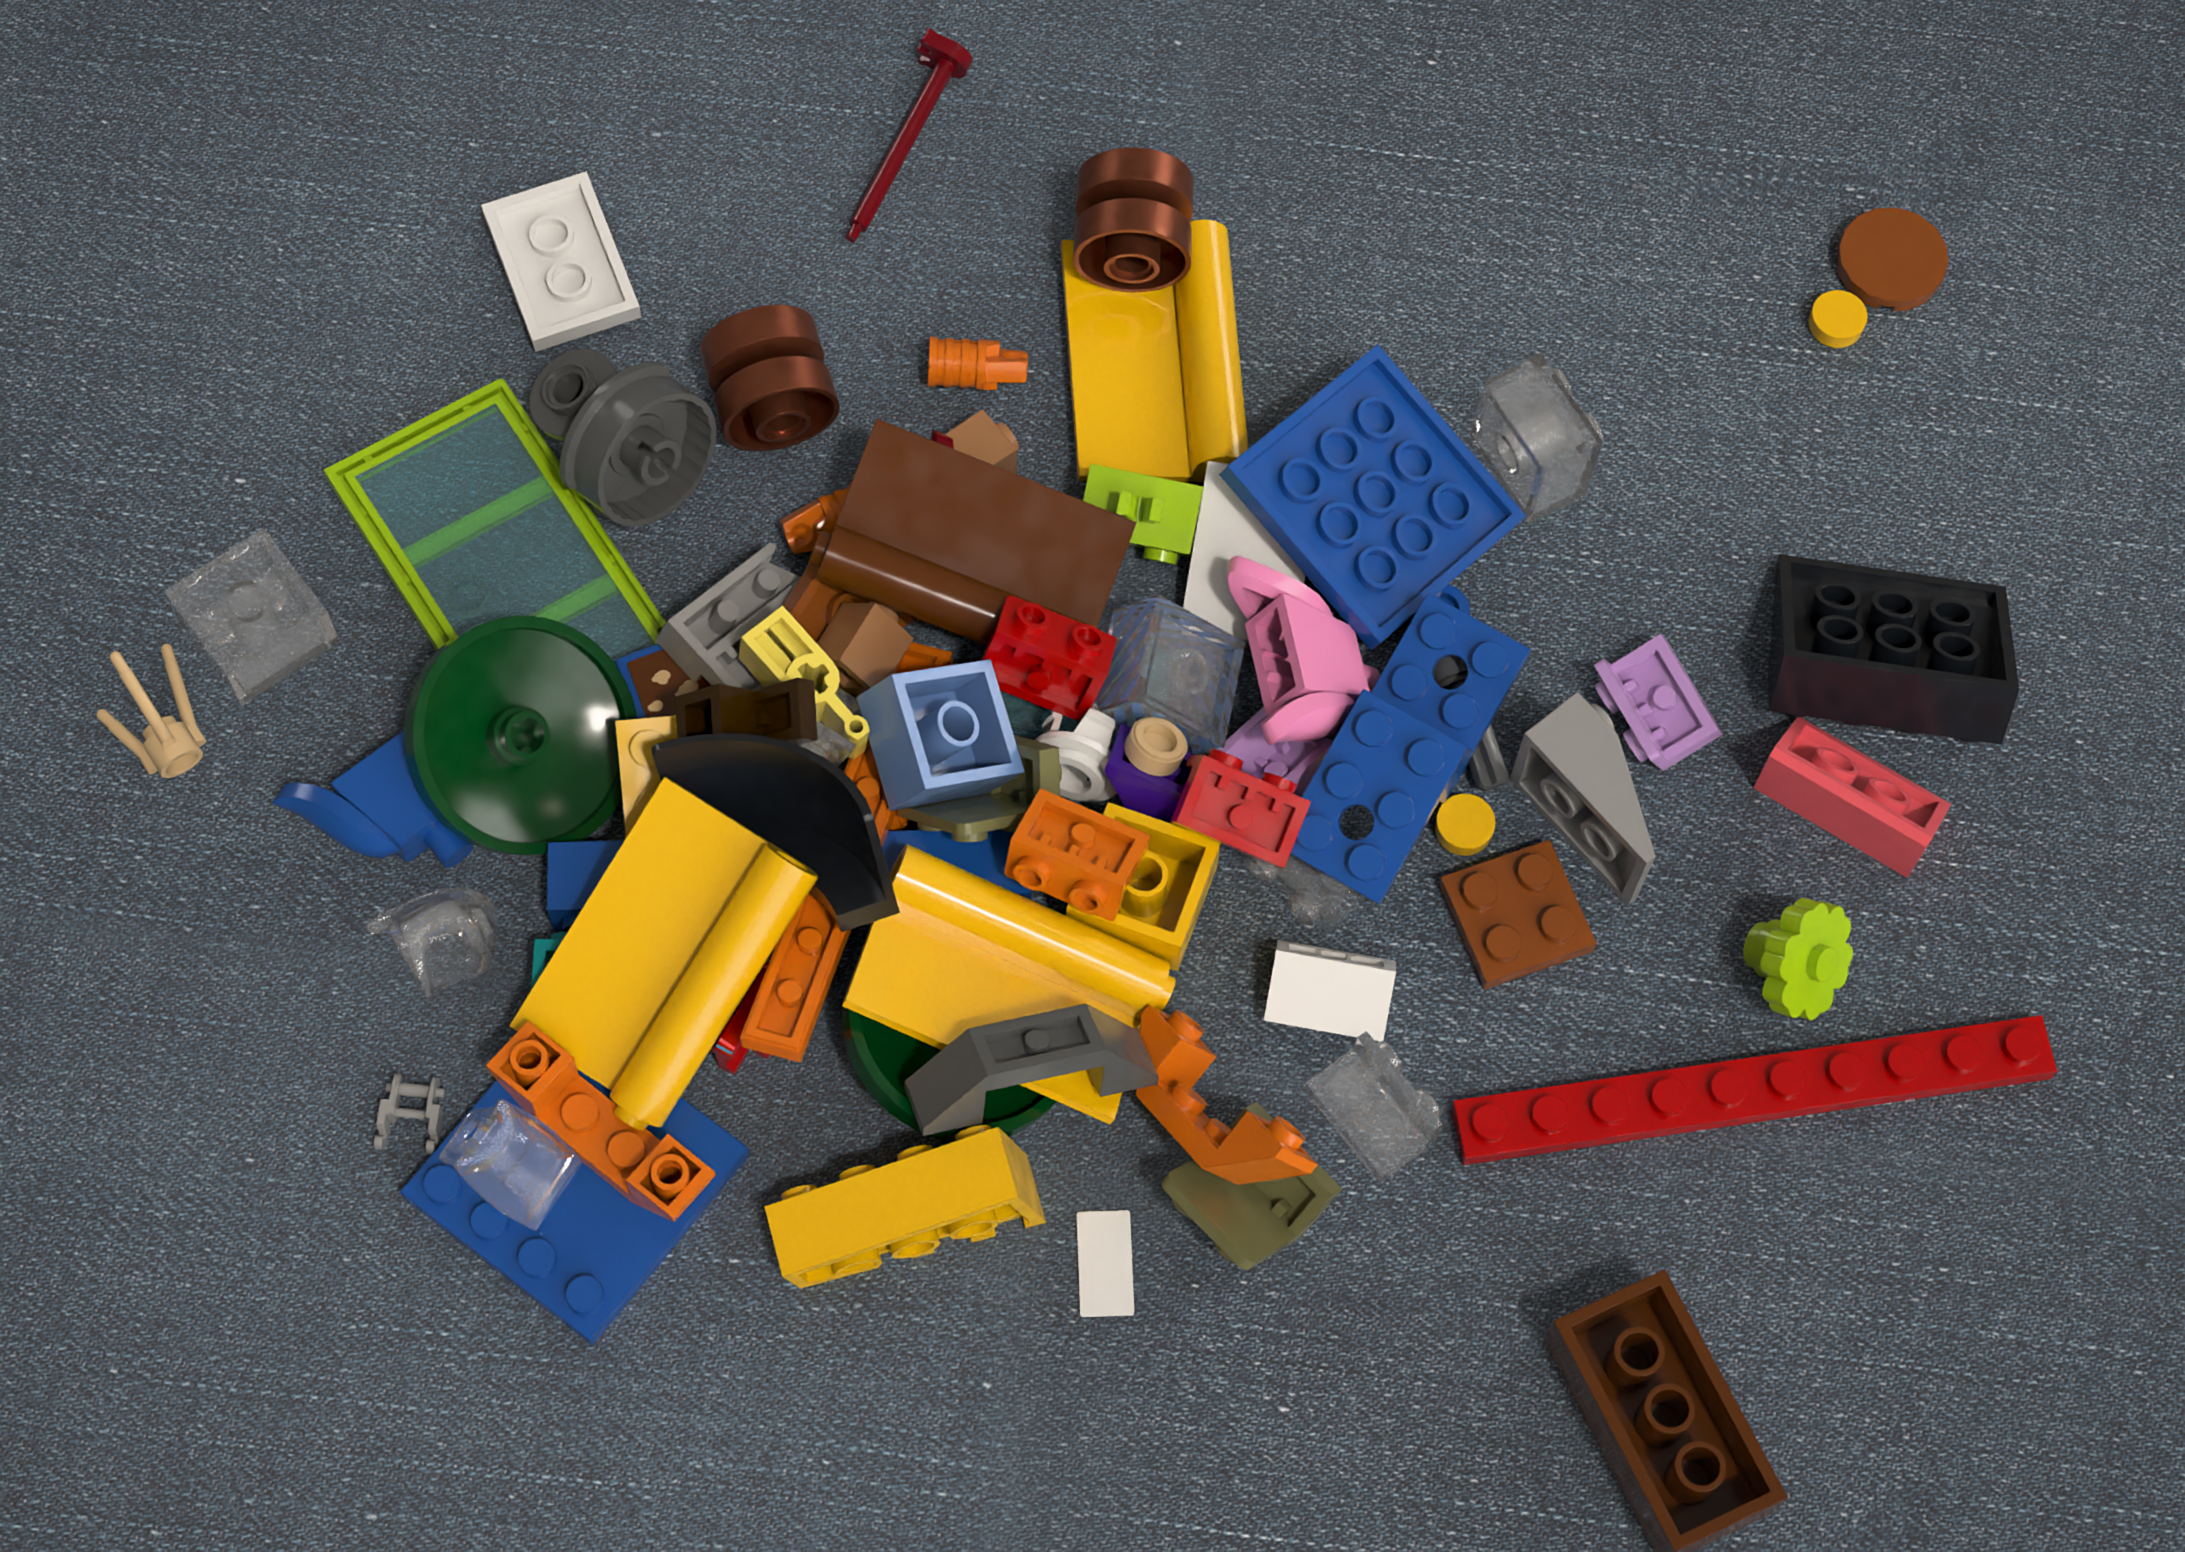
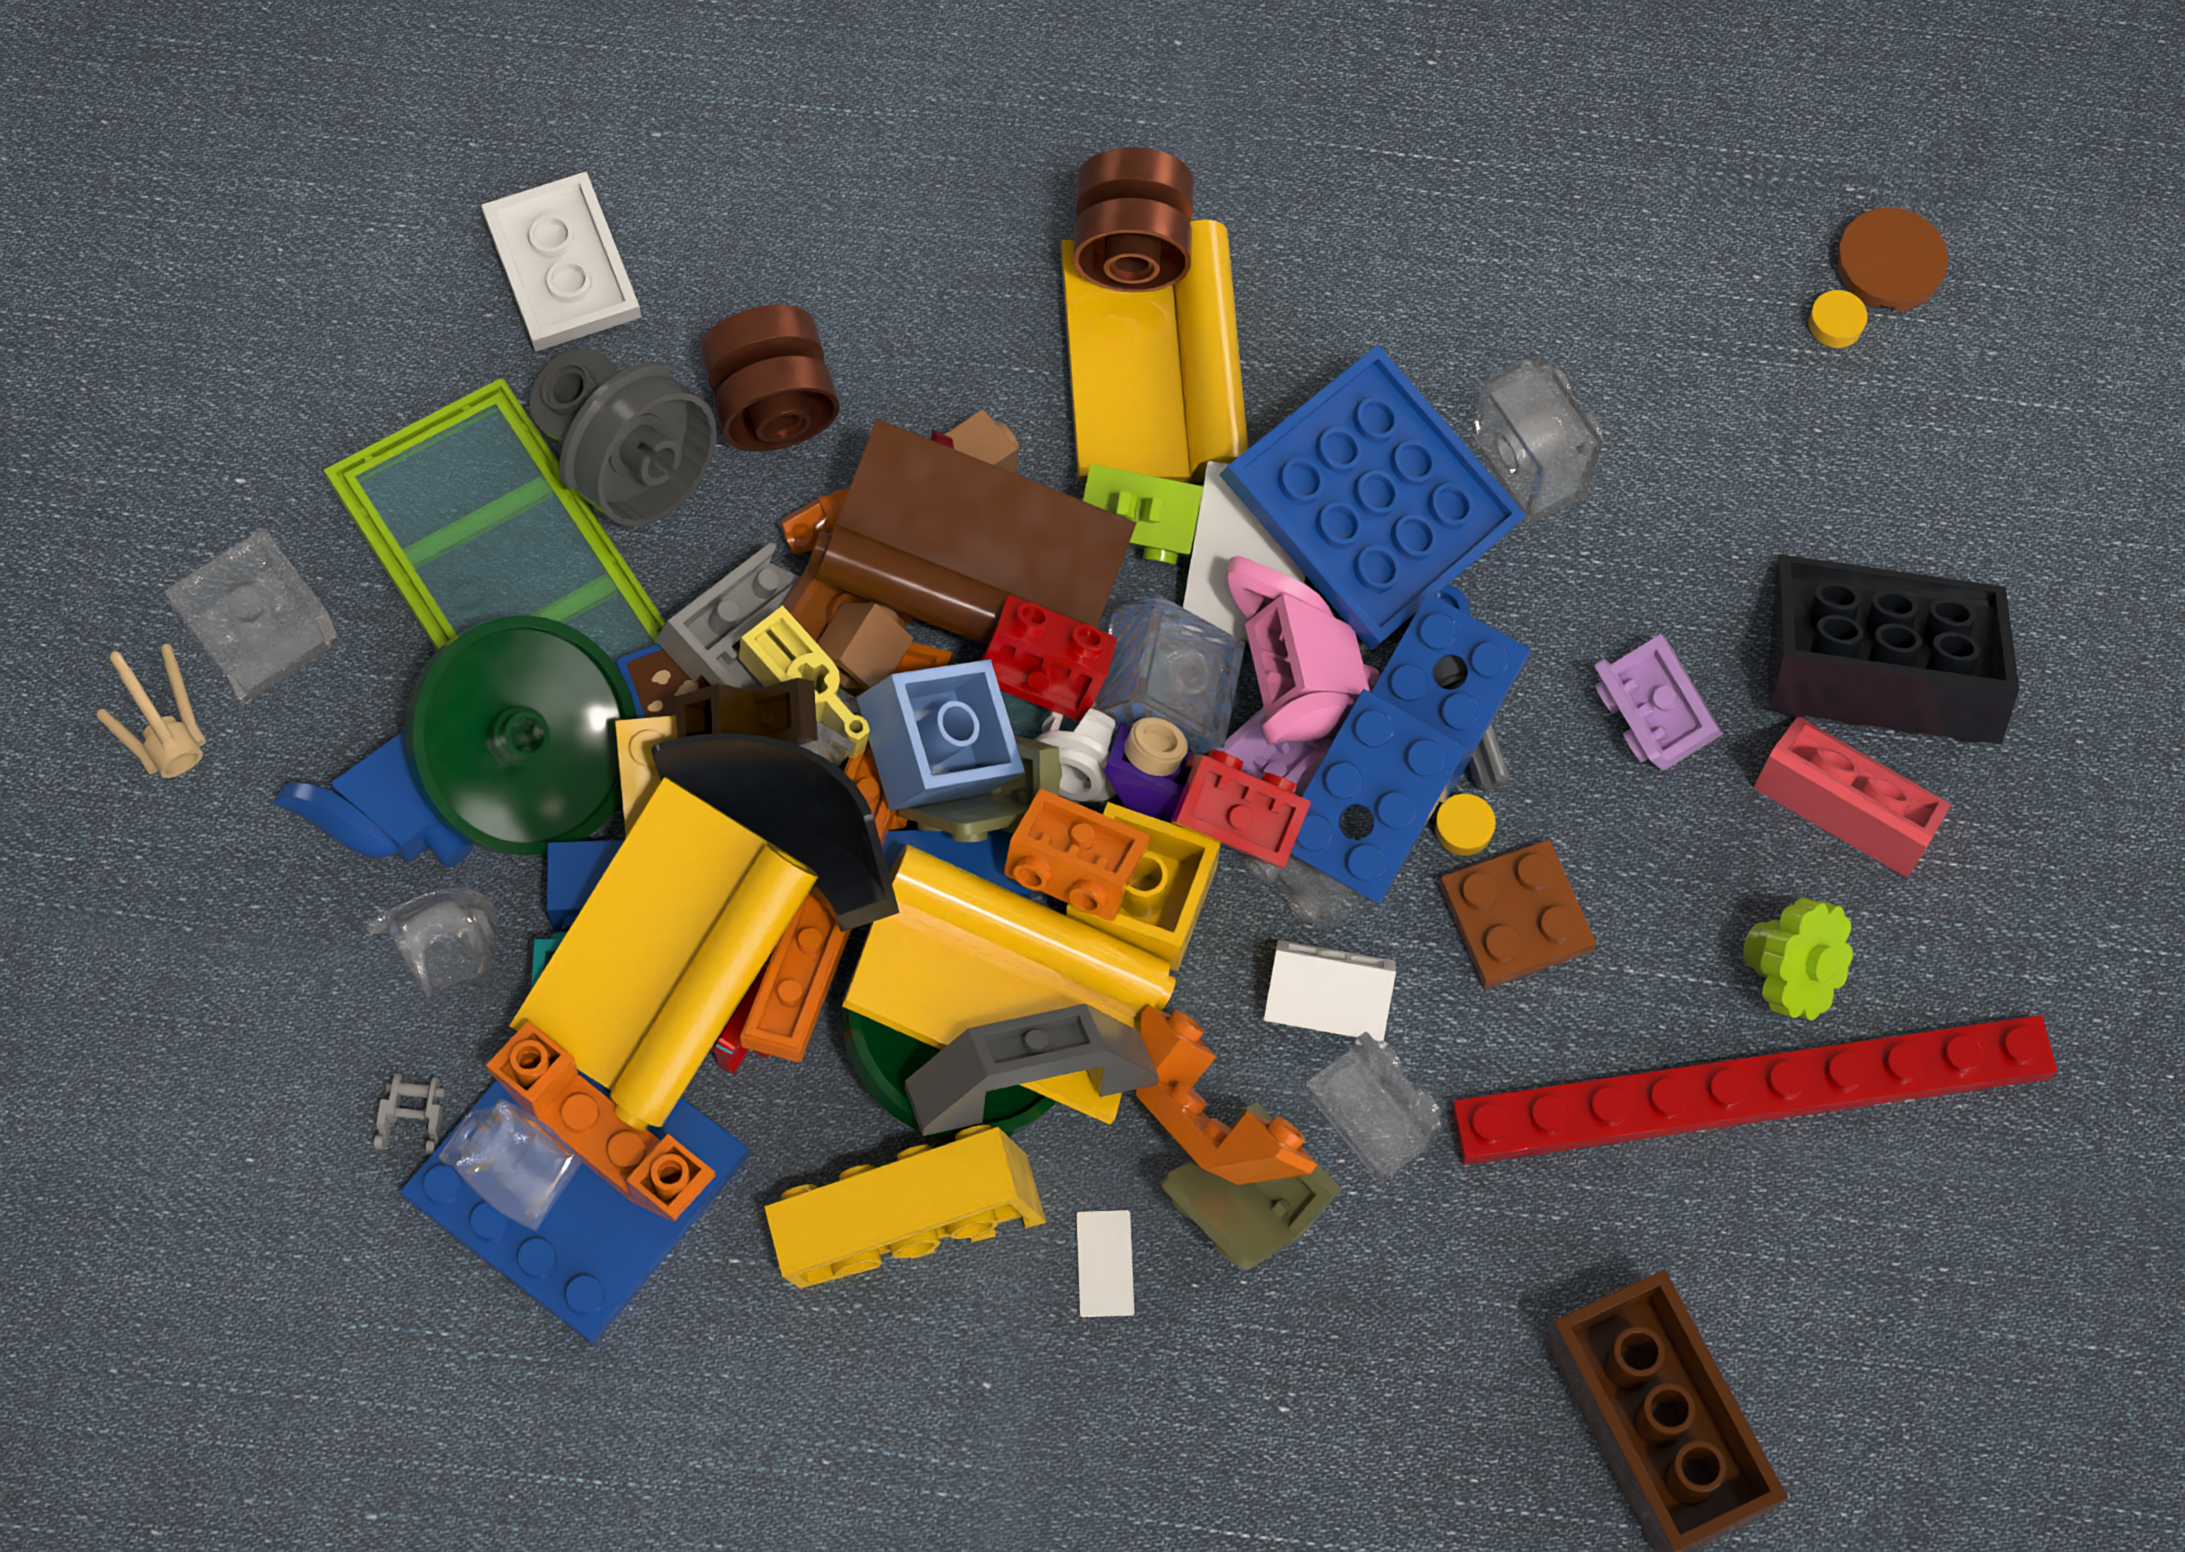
dark red piece [846,28,973,243] -> none
orange hinge [927,336,1028,390] -> none
light grey slope [1510,692,1656,906] -> none

